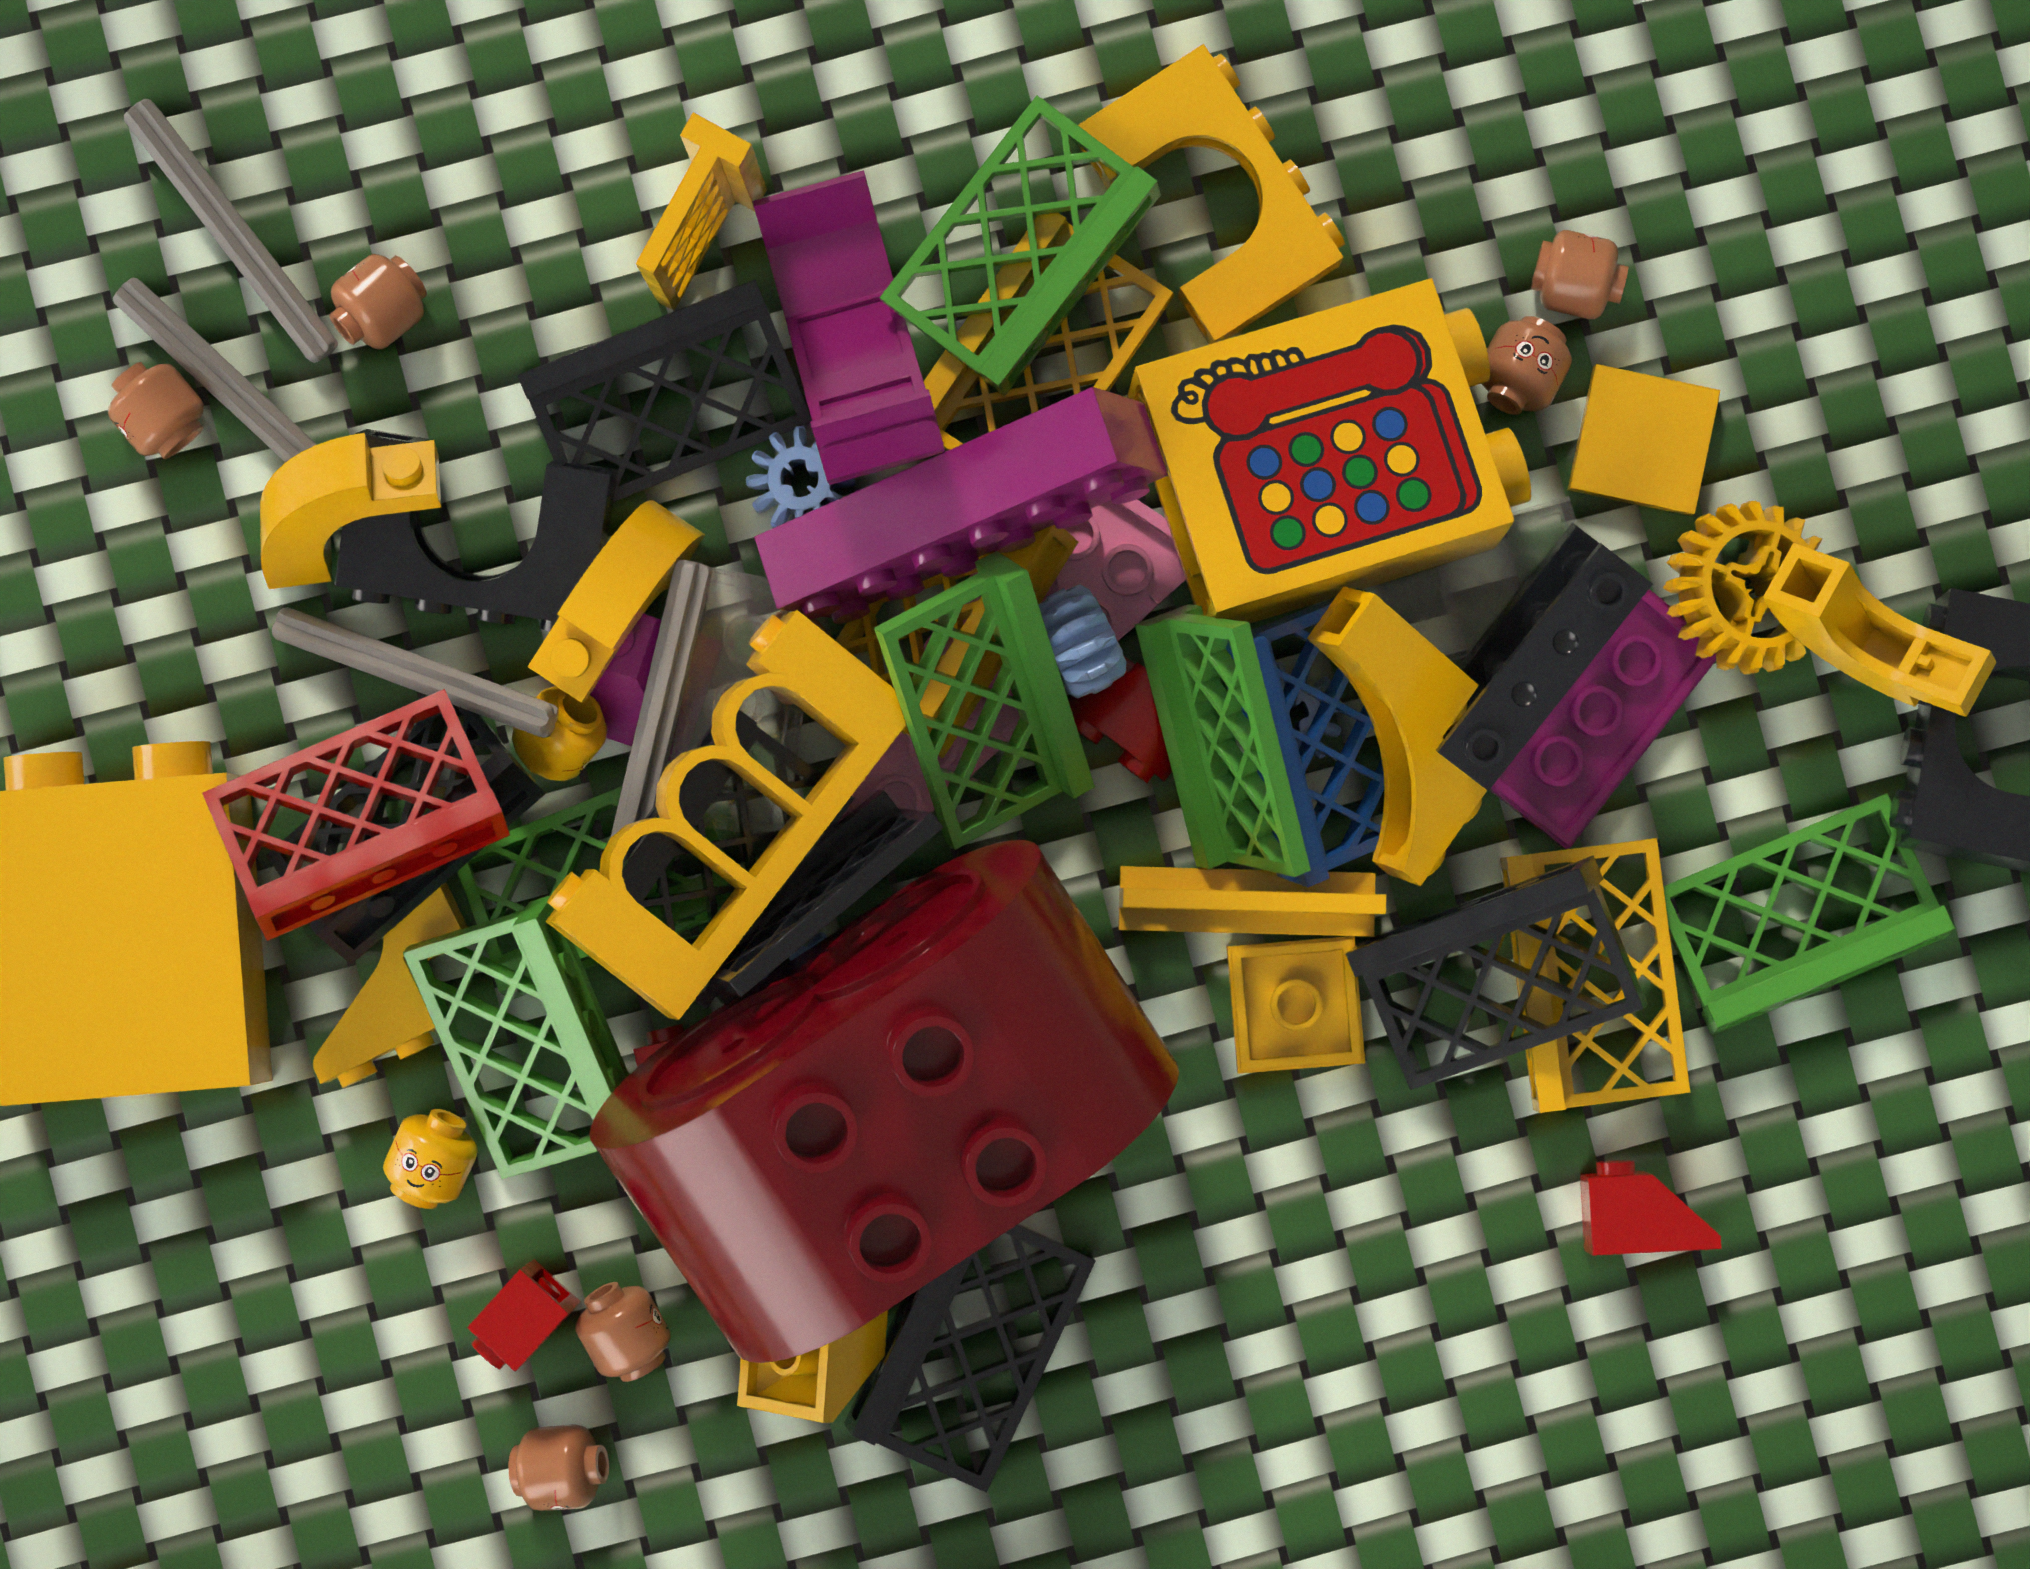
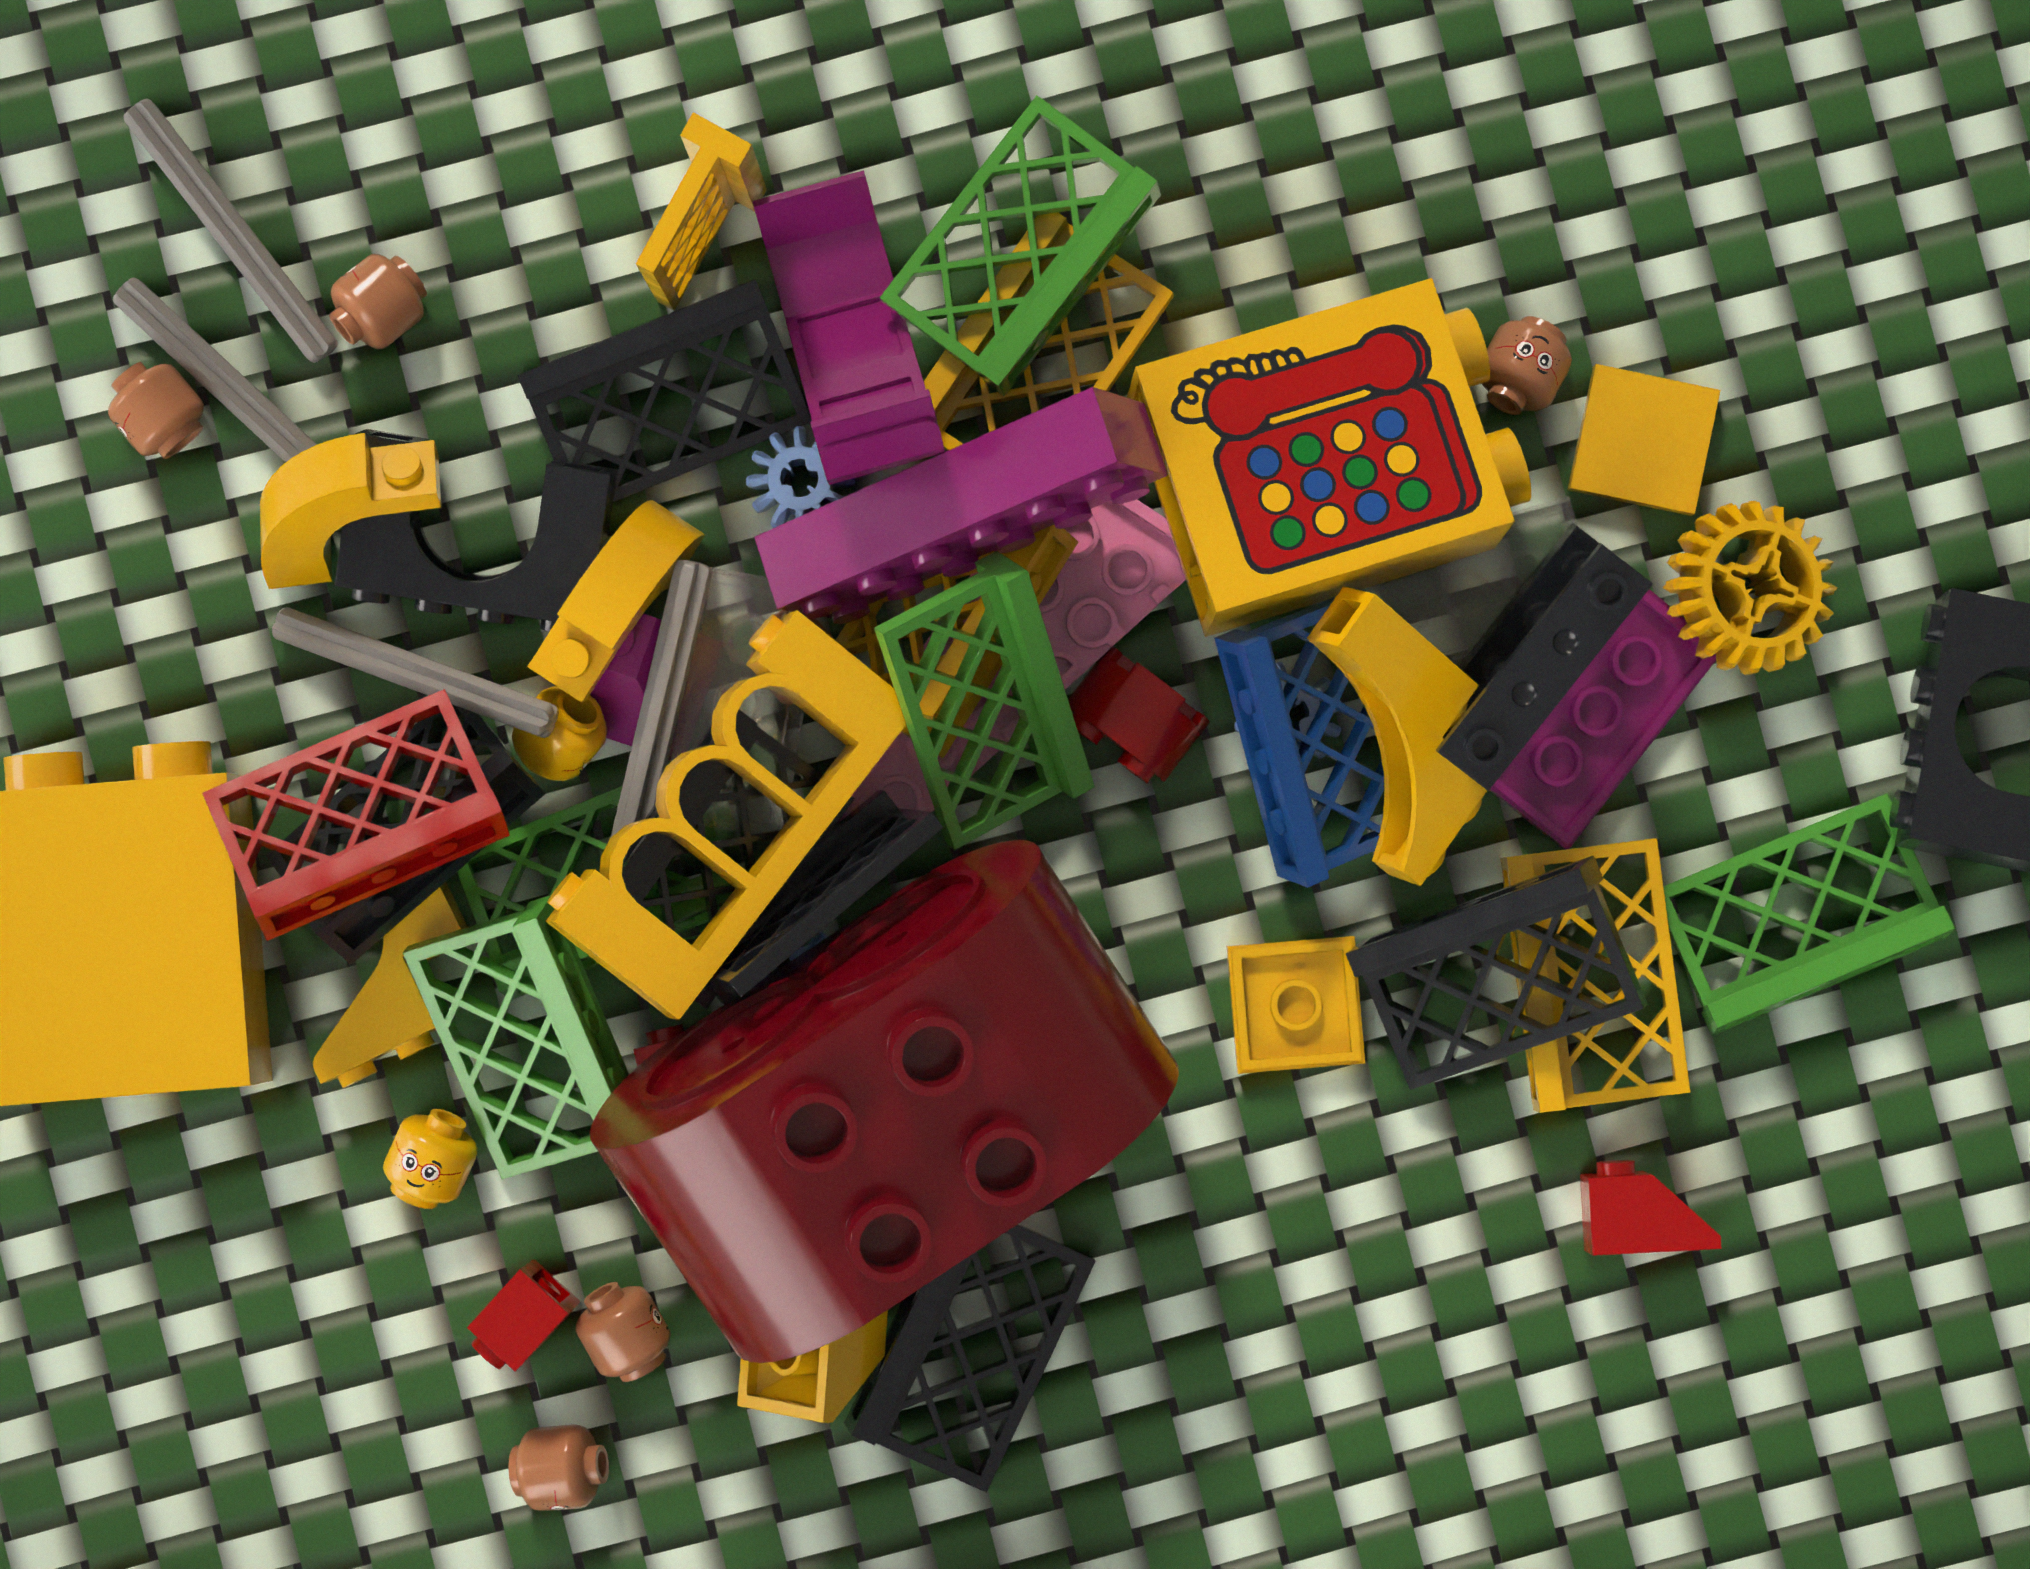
light blue gear [1038,584,1127,699] -> none
yellow arch [1078,44,1345,344] -> none
yellow fence [1118,866,1386,937] -> none
bright green fence [1135,604,1311,877] -> none
nougat head [1531,230,1629,319] -> none
yellow arch [1763,543,1996,717] -> none

